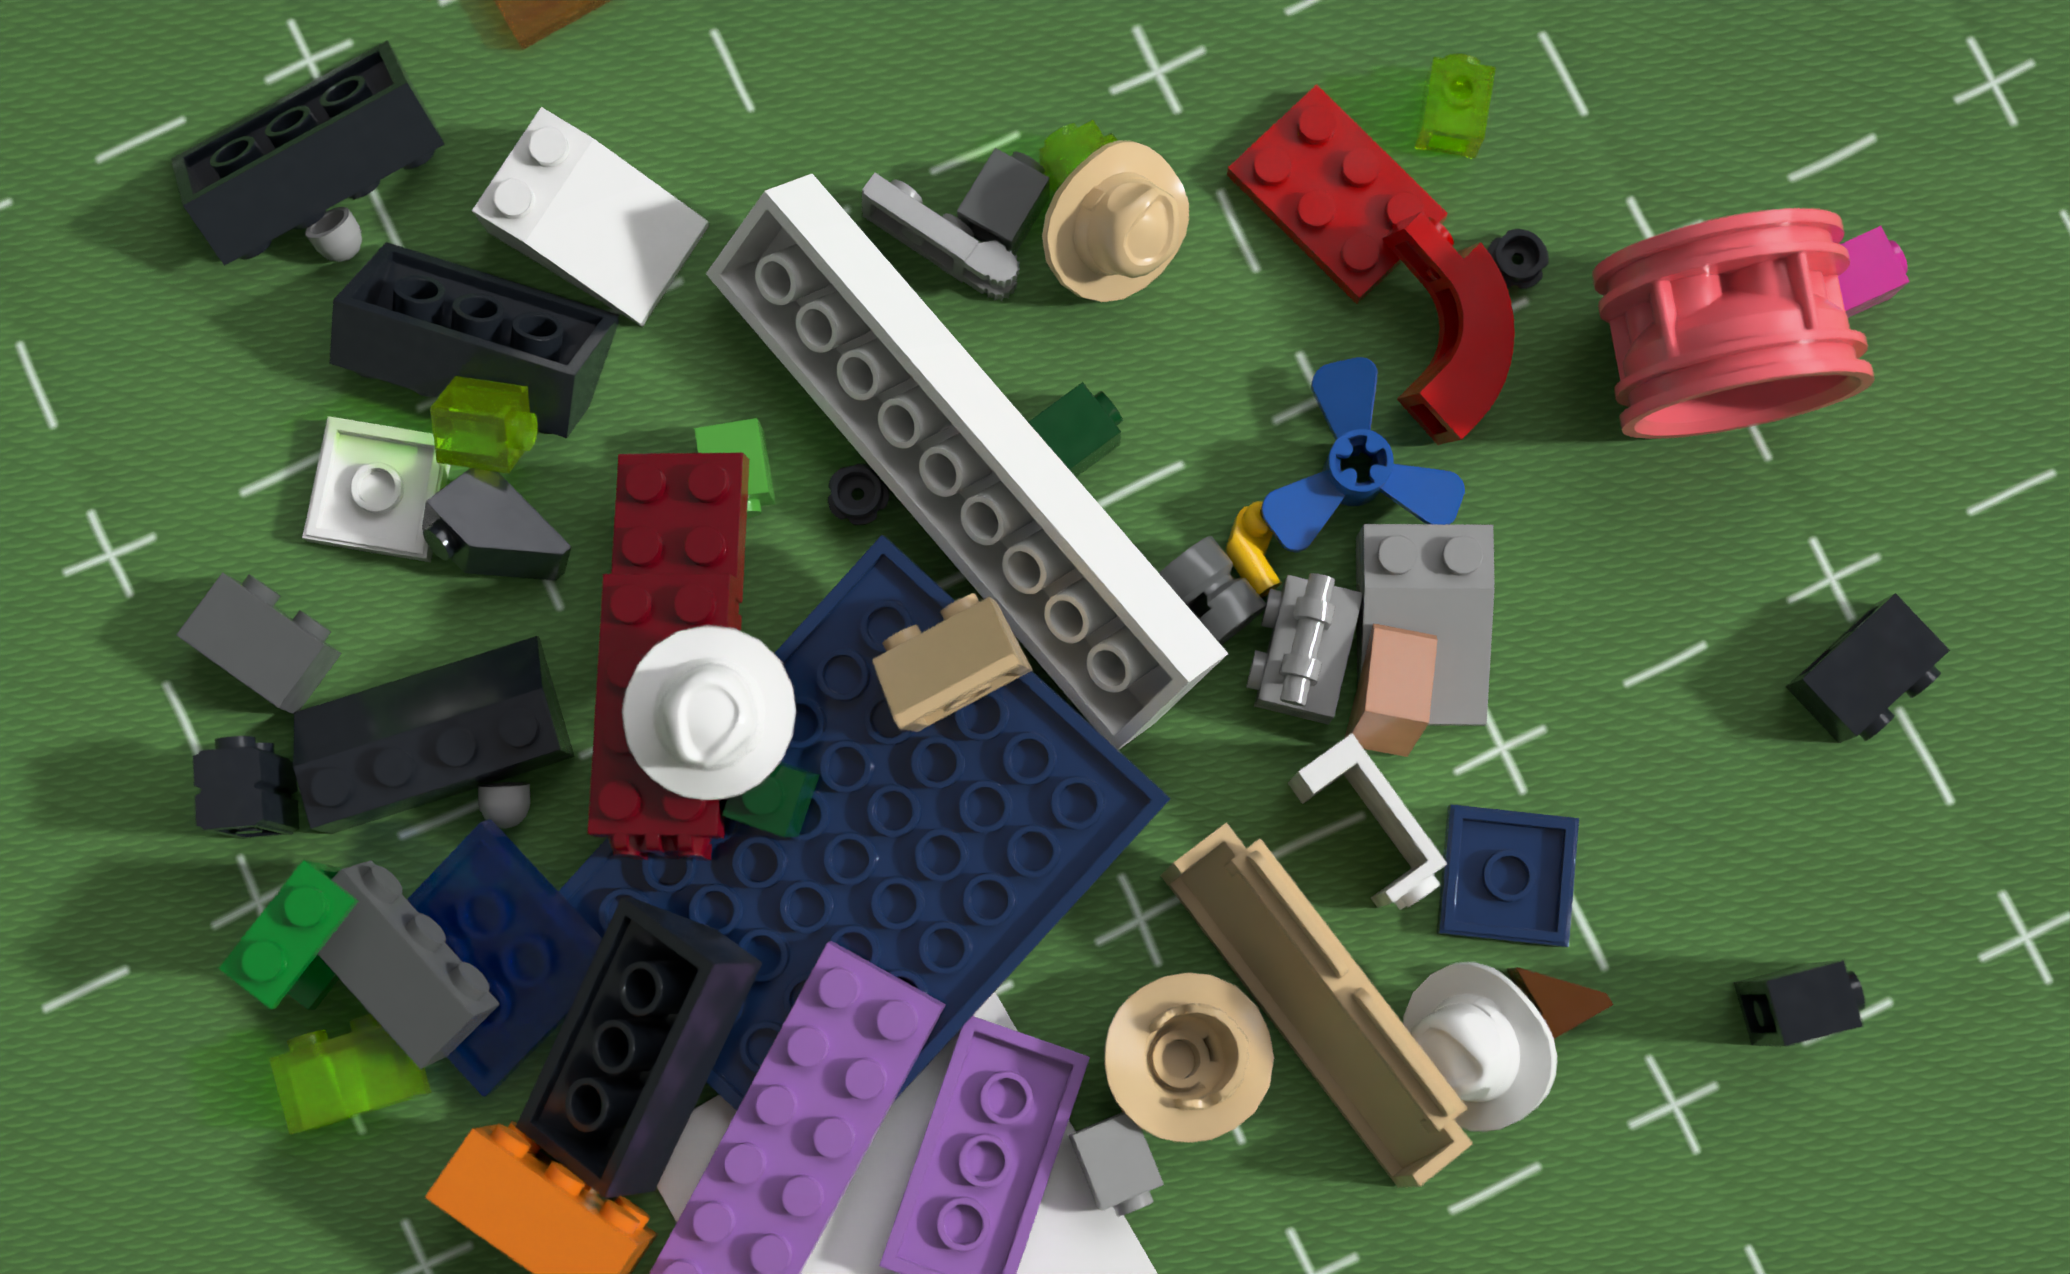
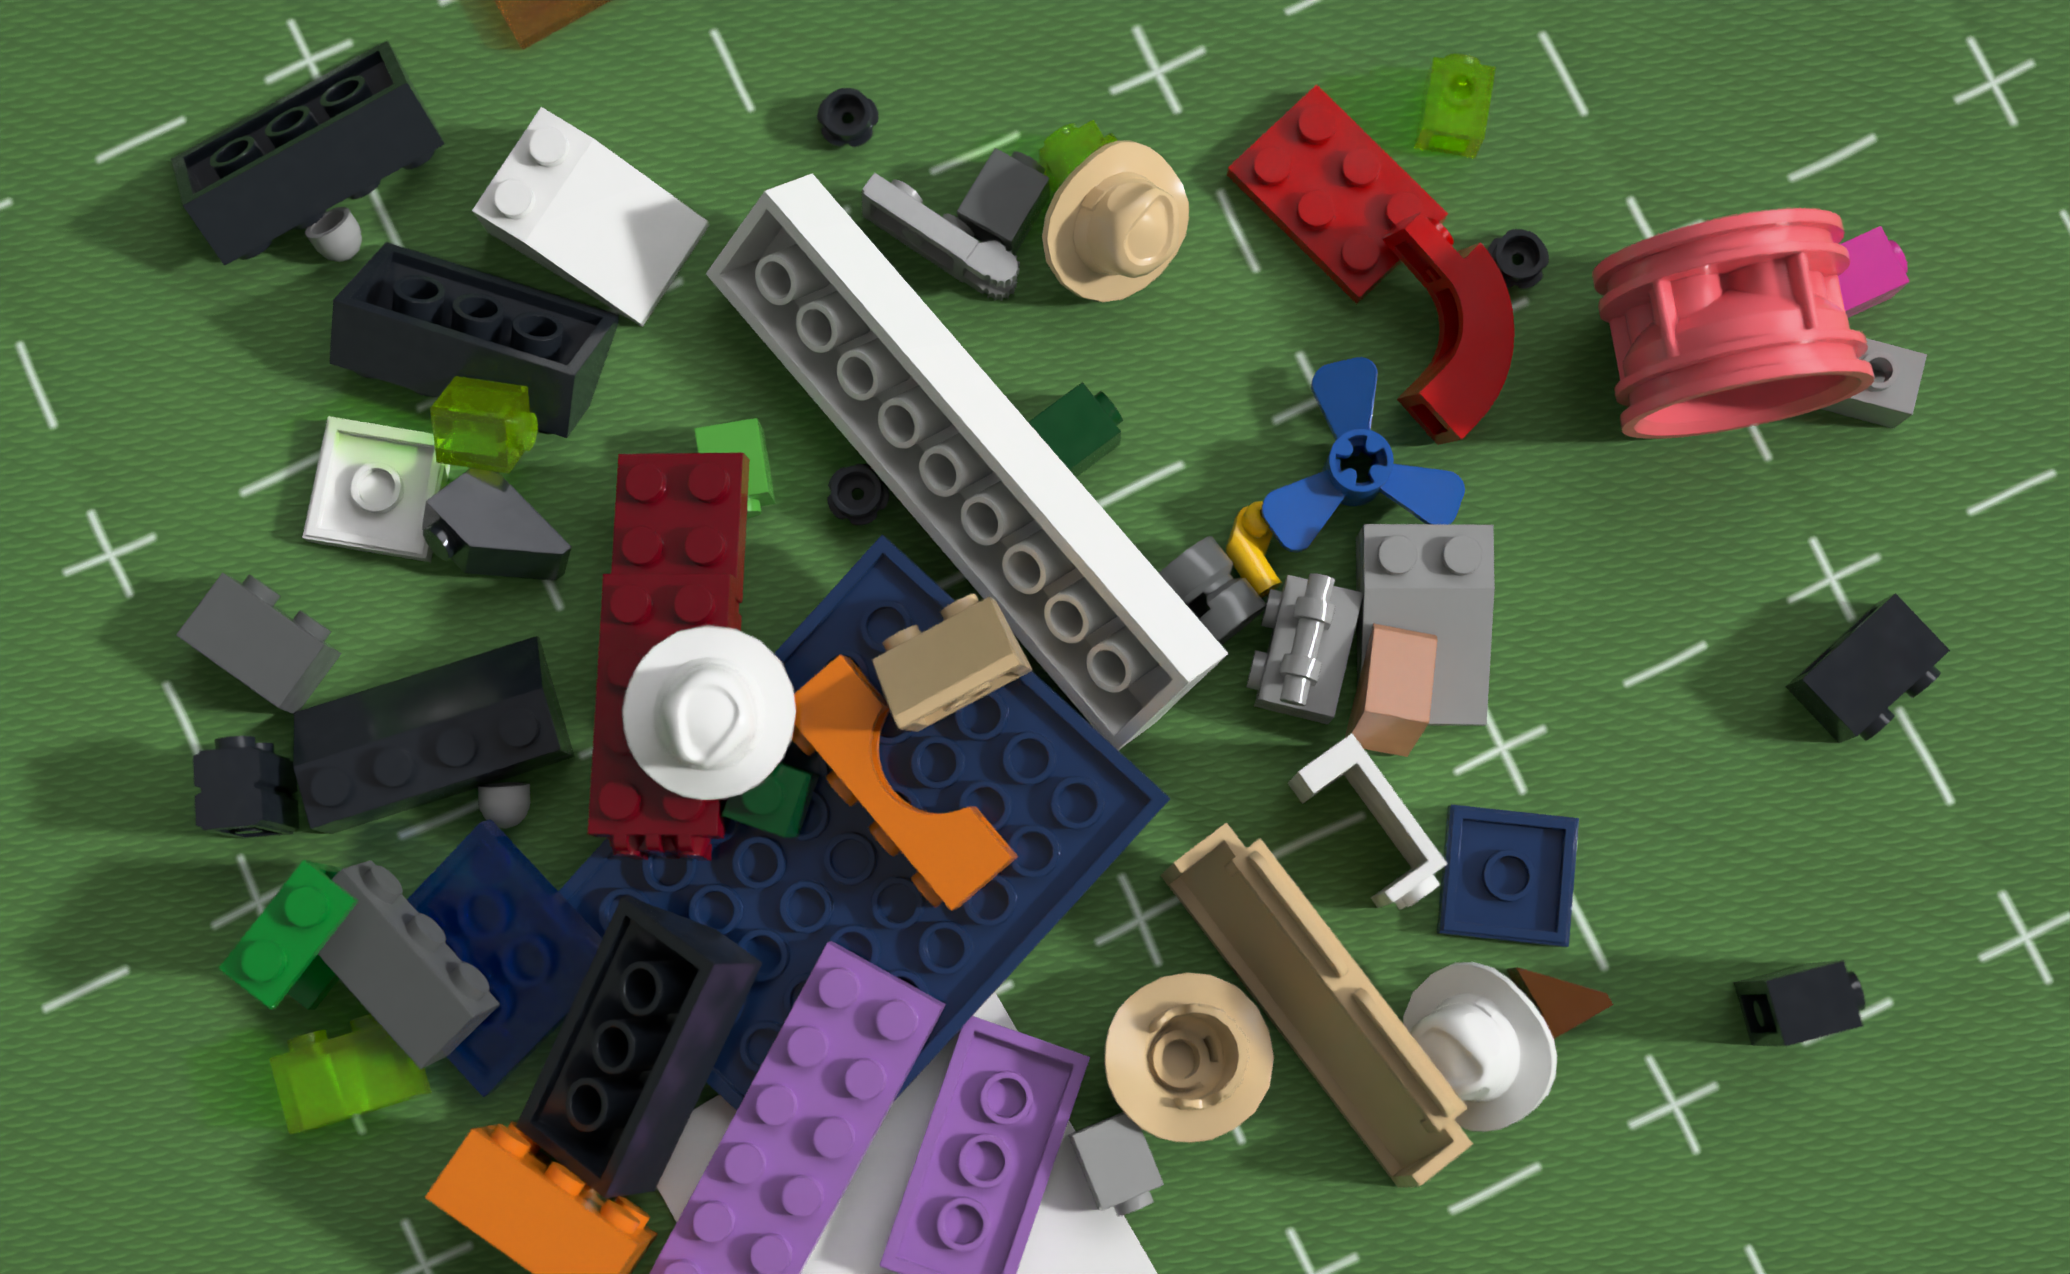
none -> orange arch [791,655,1018,910]
none -> black plate [817,88,879,147]
none -> light grey brick [1821,338,1927,428]

